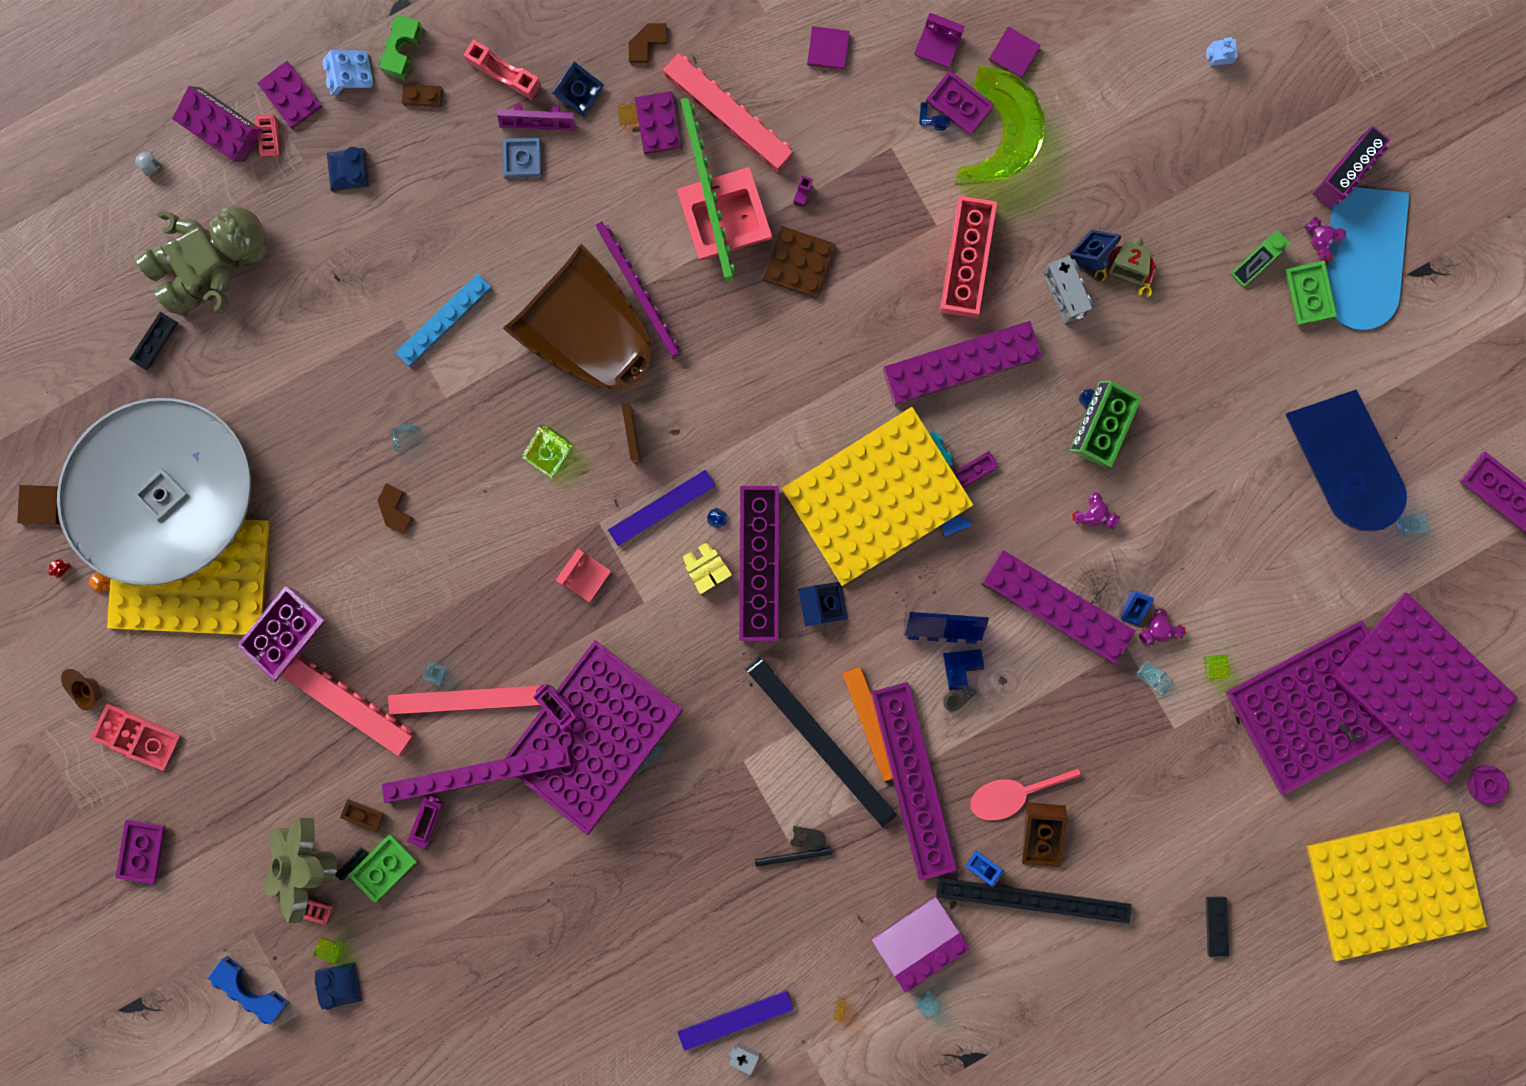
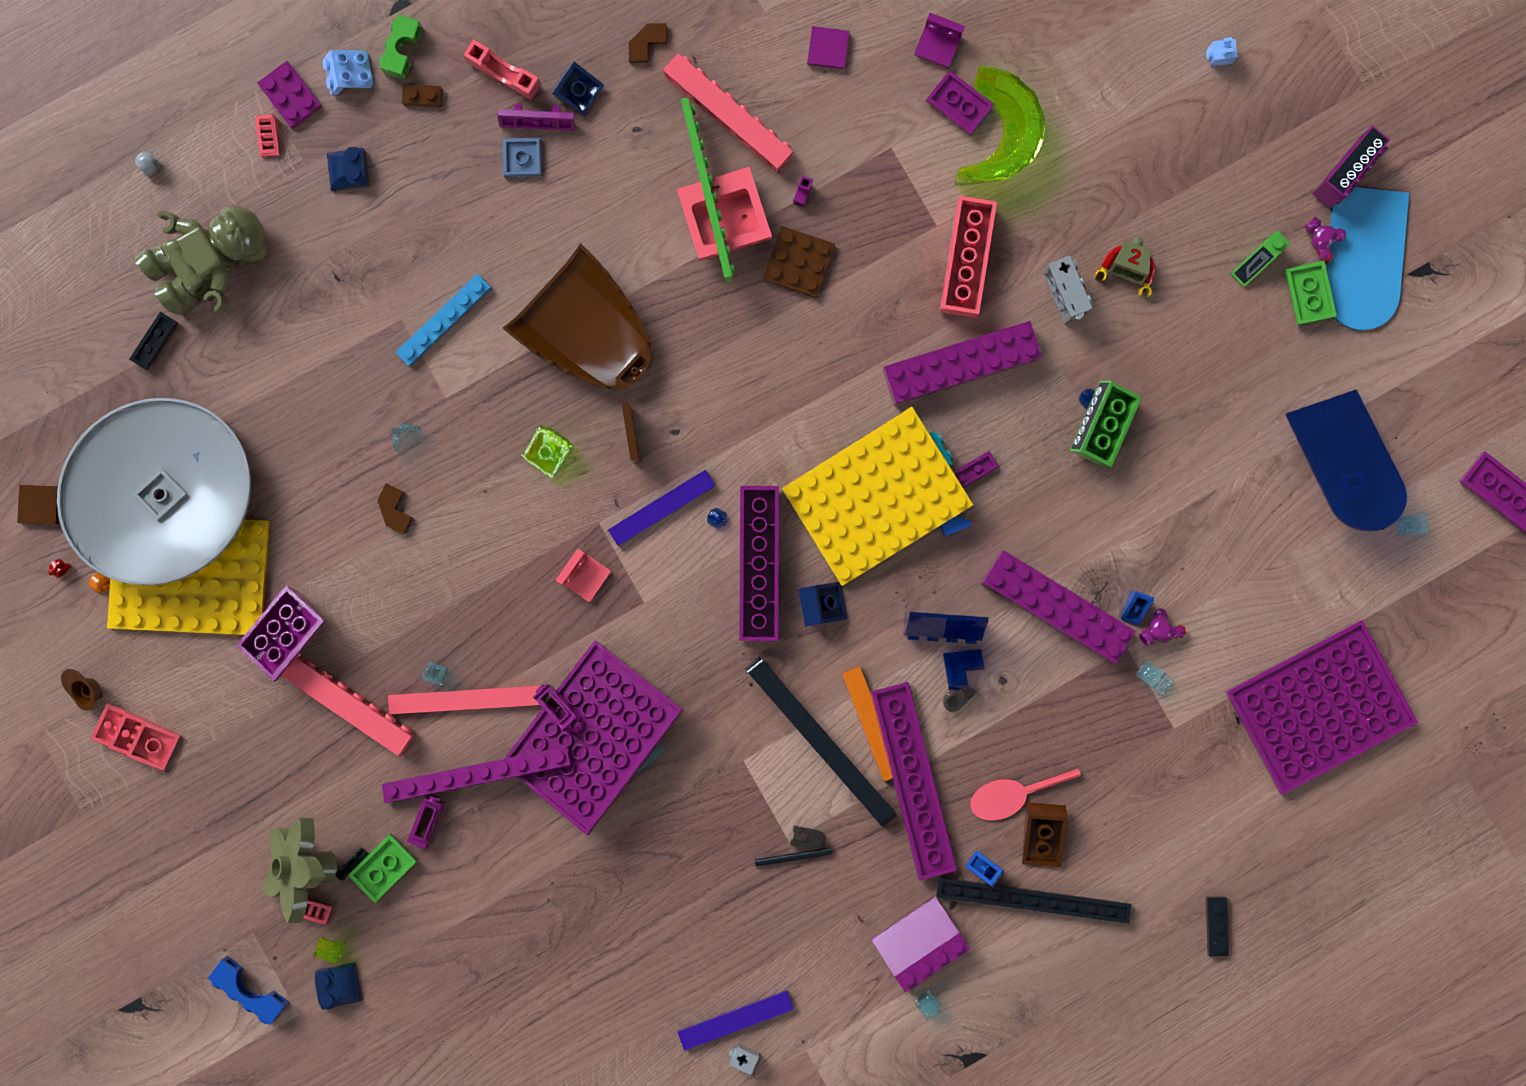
magenta plate [115,819,166,884] -> none
magenta brick [172,86,262,162] -> none
reddish brown plate [340,799,384,832] -> none
magenta plate [596,221,680,359] -> none
clear yellow tile [617,103,639,126] -> none
magenta plate [635,91,681,154] -> none
light yellow hips [683,542,732,594] -> none
clear yellow tile [833,997,846,1022] -> none
clear blue plate [919,102,951,131] -> none
magenta tile [989,26,1041,79] -> none
dark blue slope [1069,230,1122,271] -> none
magenta animal [1072,492,1120,530] -> none
clear neon green panel [1204,655,1230,680] -> none
yellow plate [1306,812,1487,961] -> none
magenta plate [1331,592,1518,783] -> none
clear smoke piece [1339,722,1363,741] -> none
magenta tile [1467,765,1508,804] -> none

